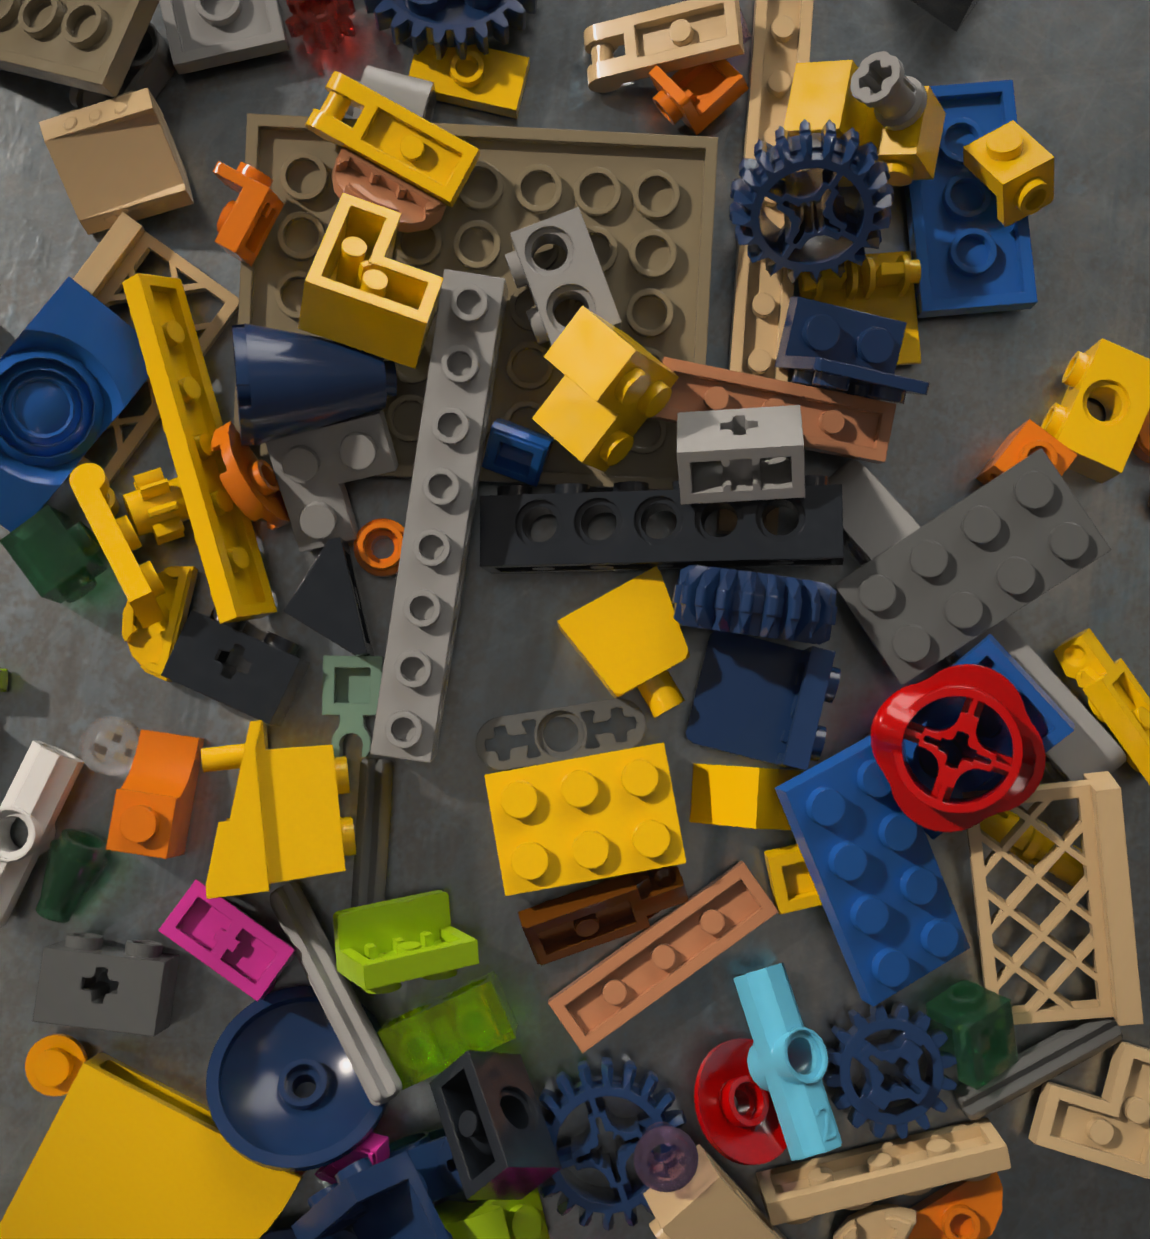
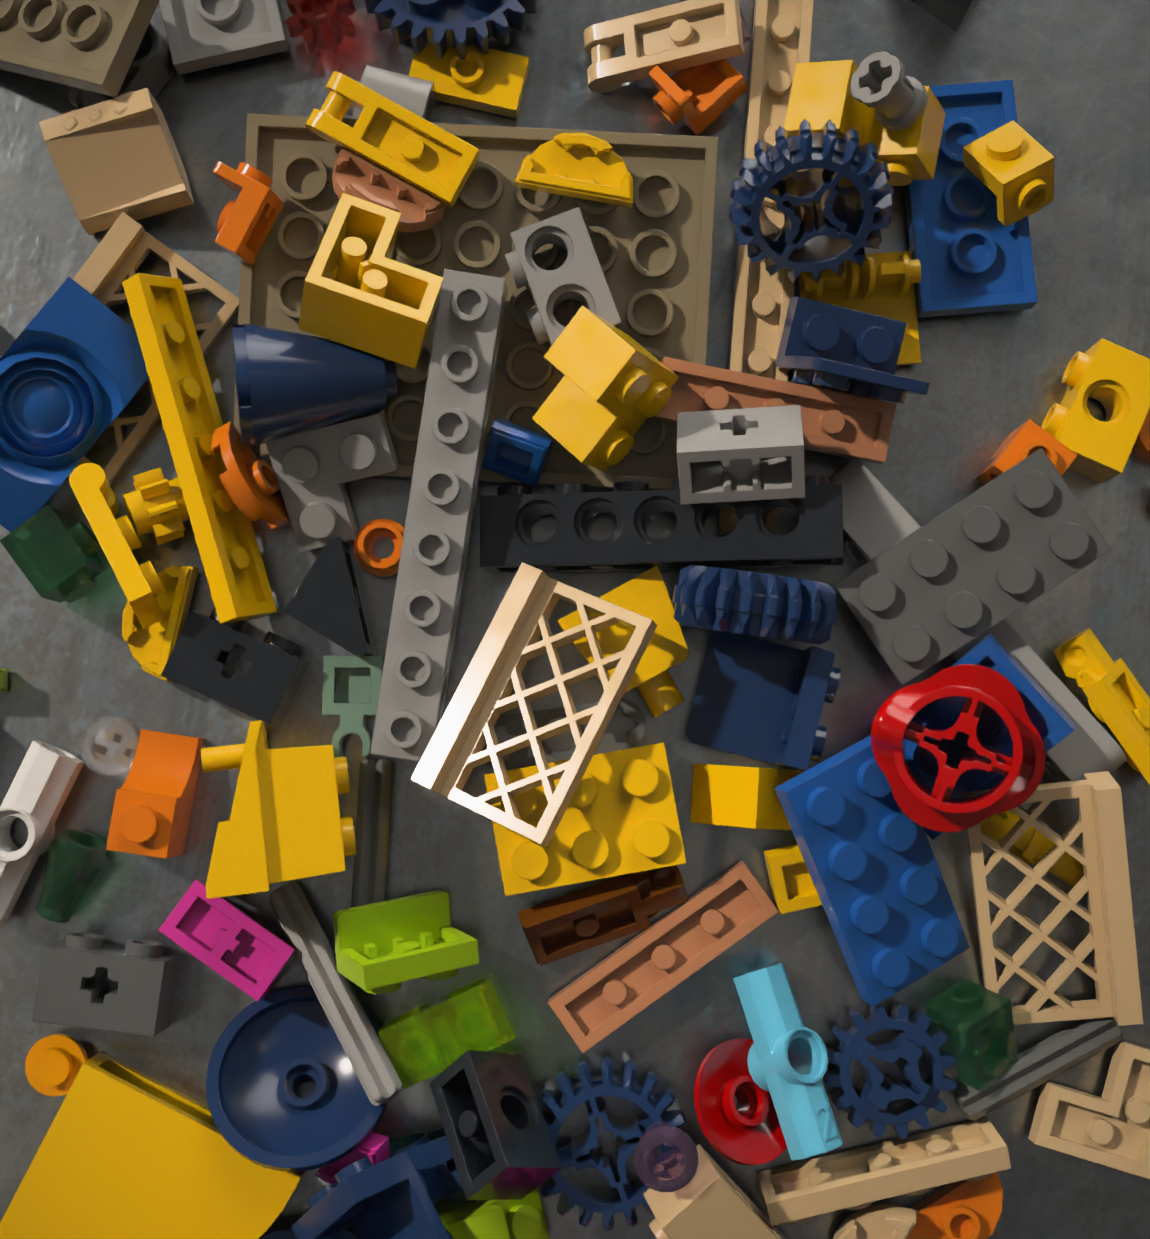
none -> tan fence [411,562,657,847]
none -> yellow plate [515,133,633,208]

